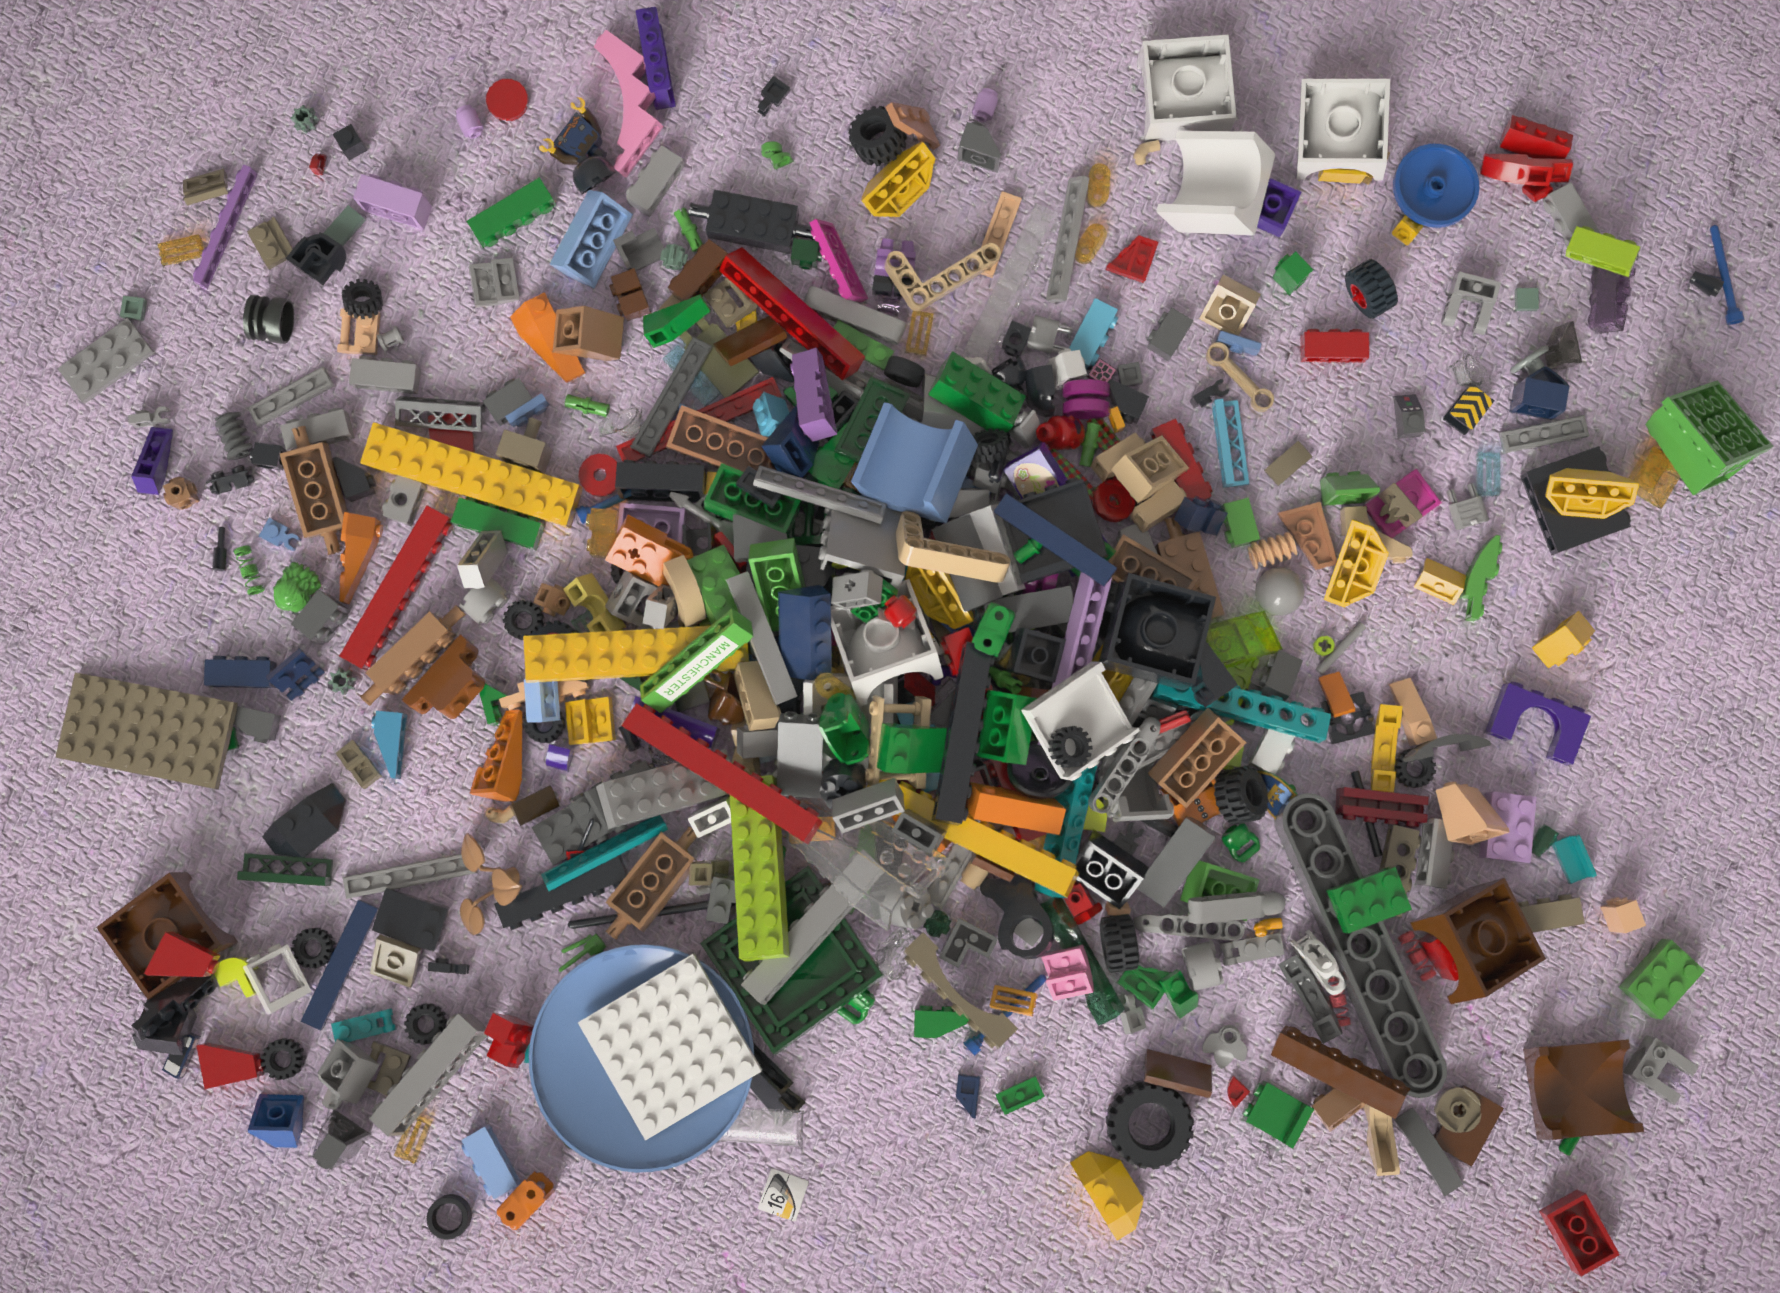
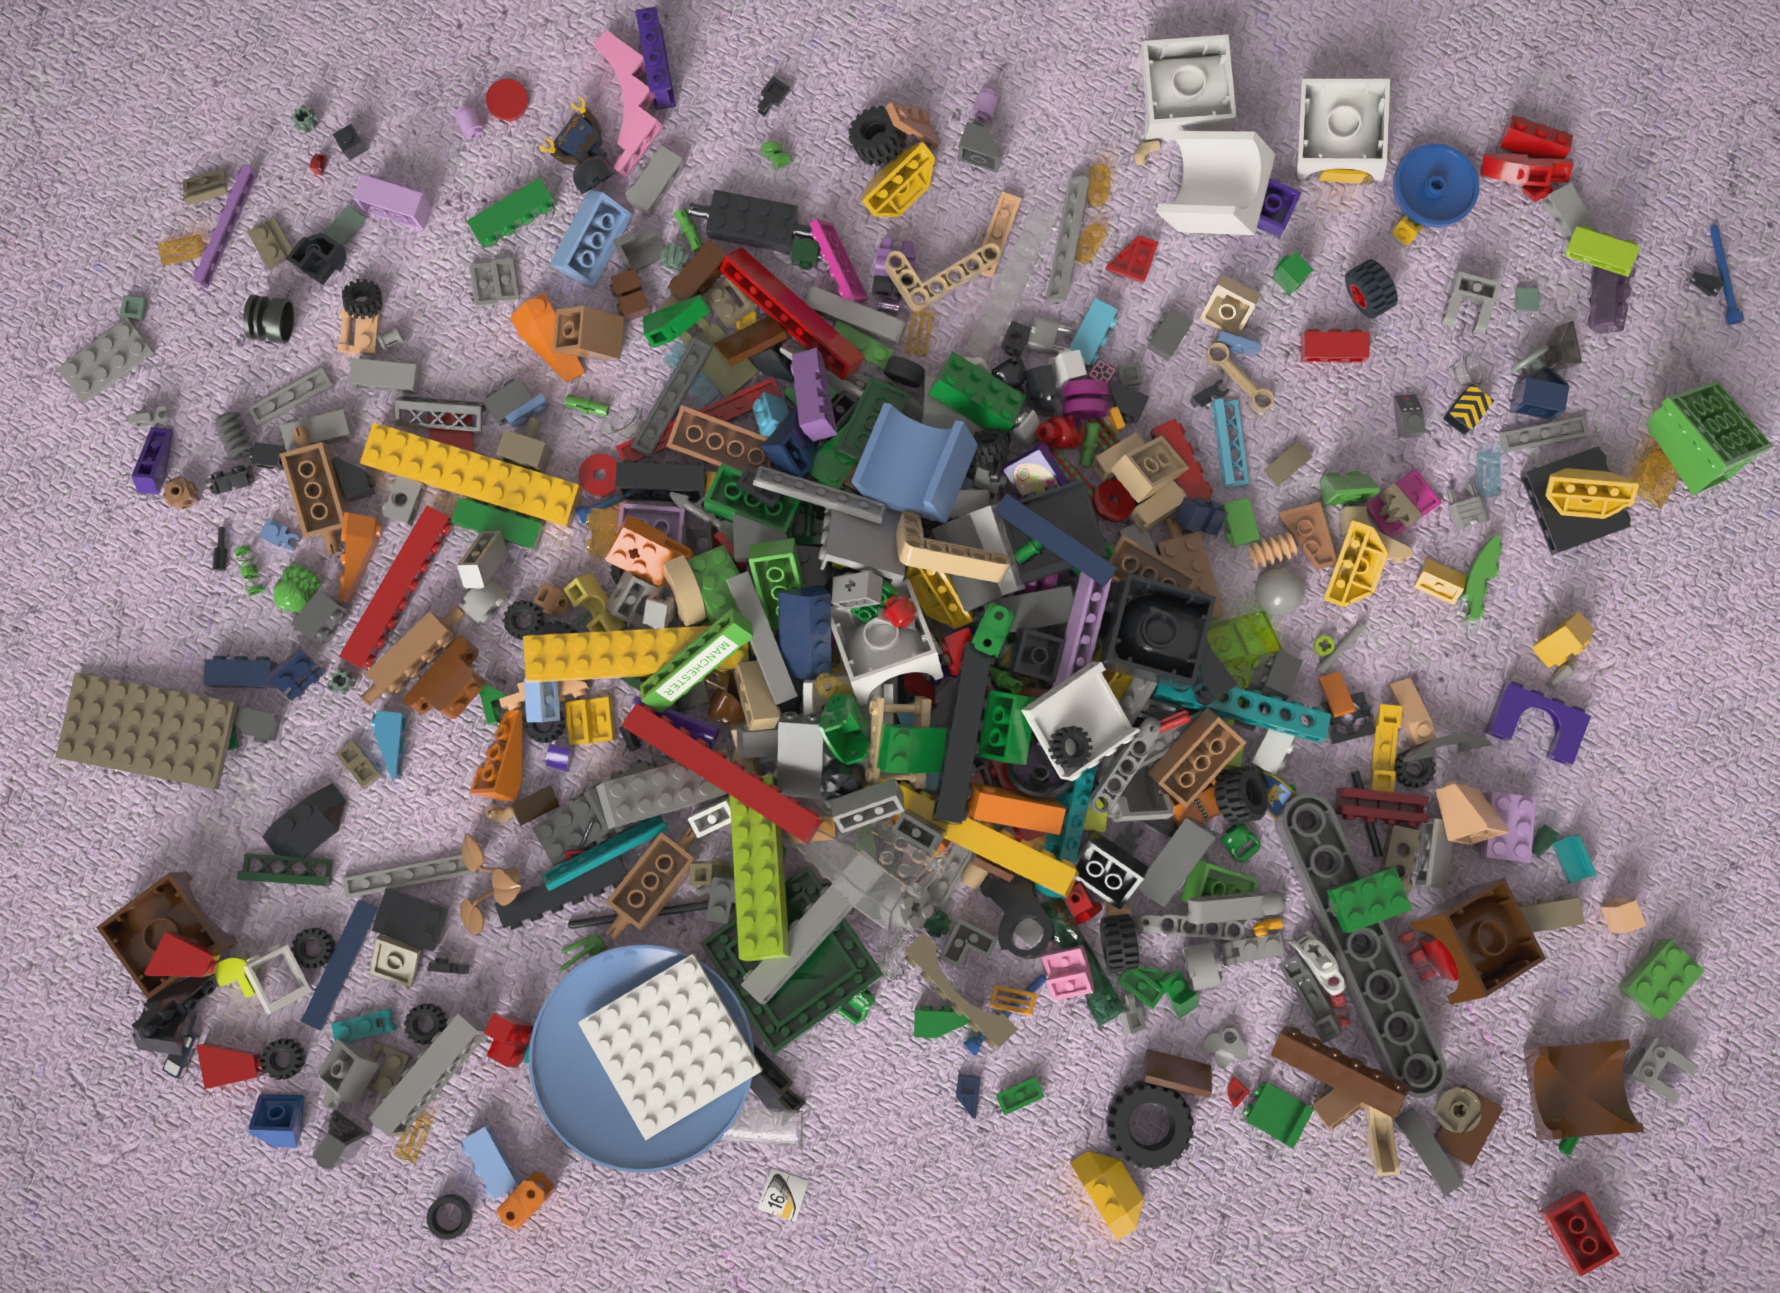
none -> light grey bar [1547,660,1578,688]

